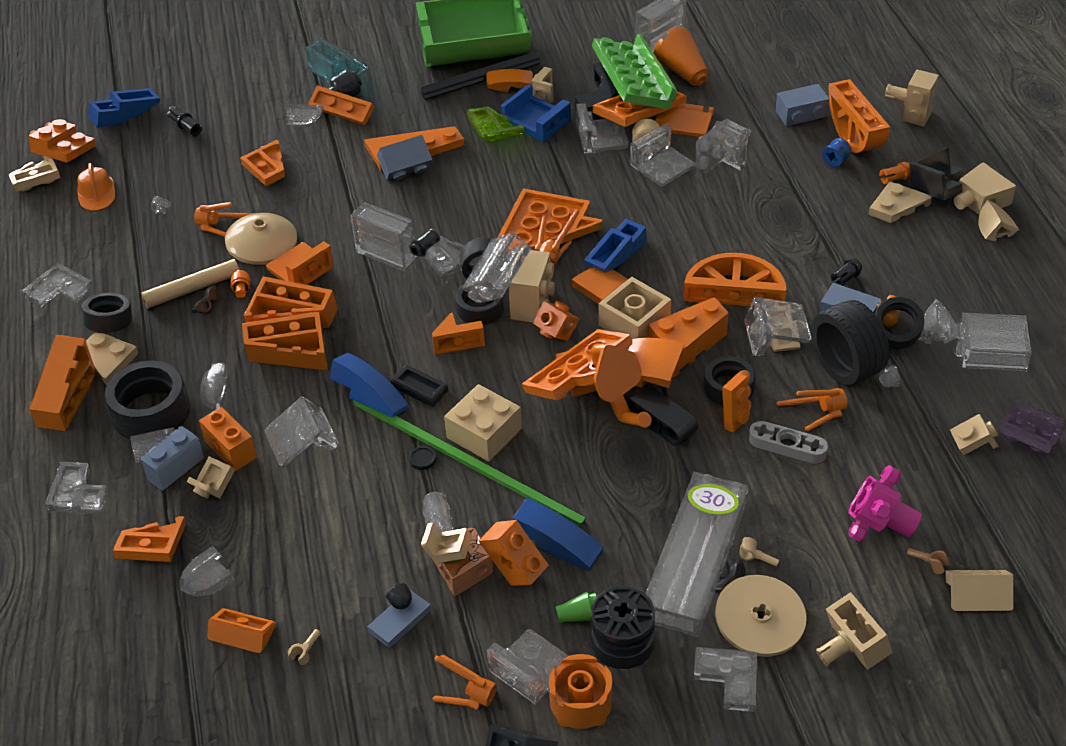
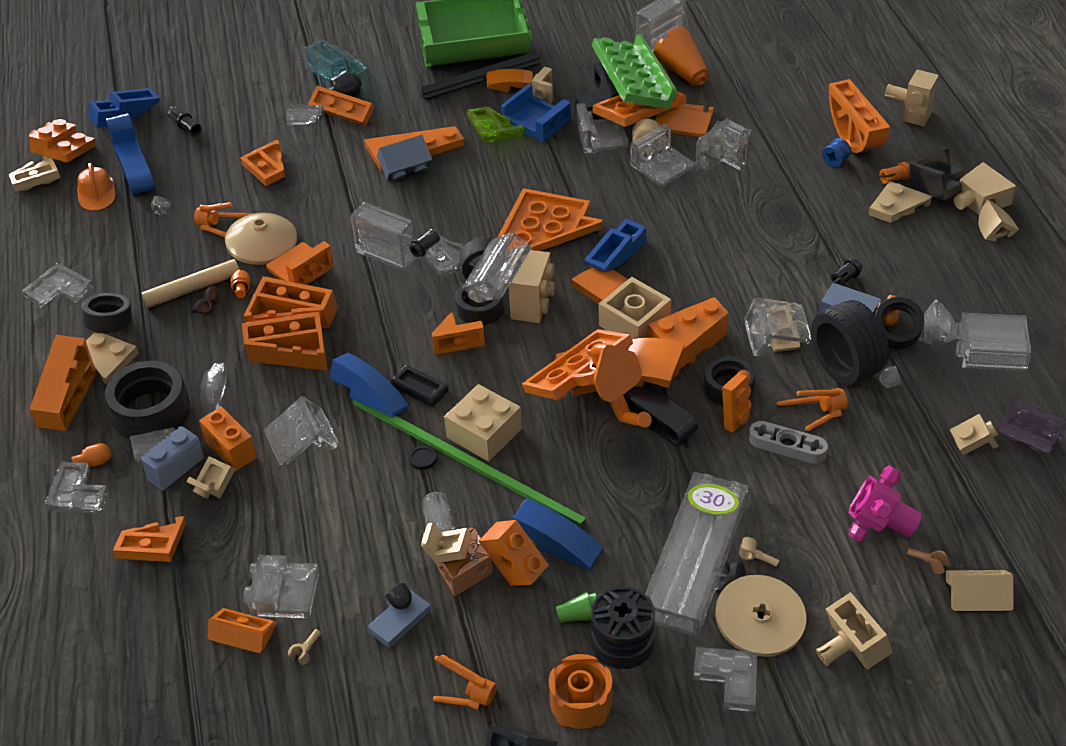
clear brick [179,546,234,597] -> none
clear bracket [487,629,568,704] -> none
orange brick [533,301,580,341] -> none
orange plant [534,210,579,265] -> none
orange window [684,253,786,308] -> none
sand blue brick [776,84,829,126] -> none
none -> orange cylinder [72,443,111,468]
none -> blue beam [106,113,155,195]
none -> clear plate [244,555,319,619]

